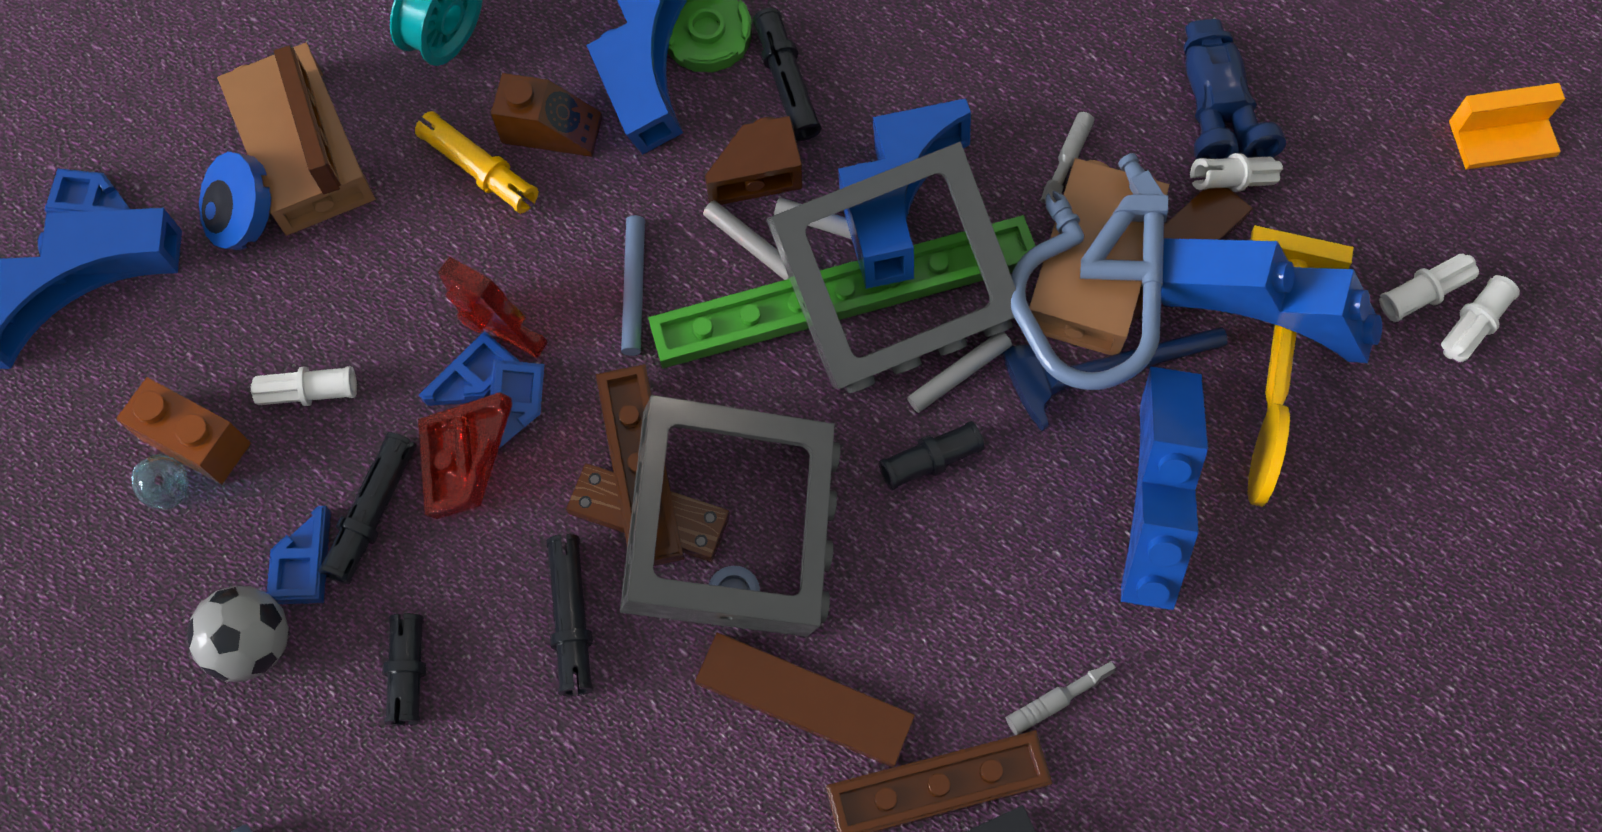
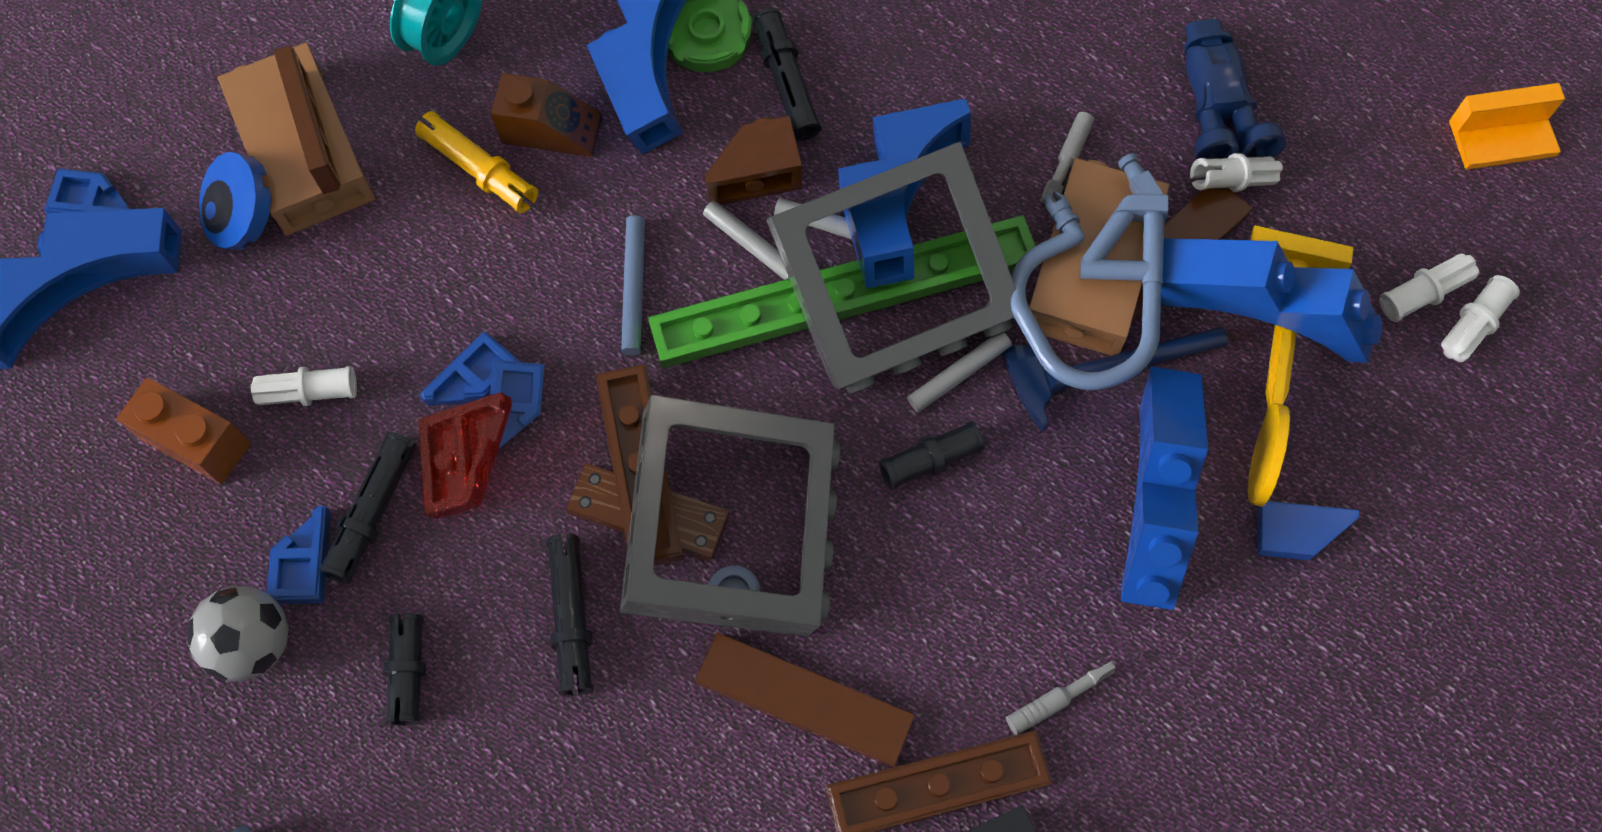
clear light blue piece [131,454,188,510] -> none
clear red wing [438,256,548,358] -> none
none -> blue tile [1257,501,1359,560]

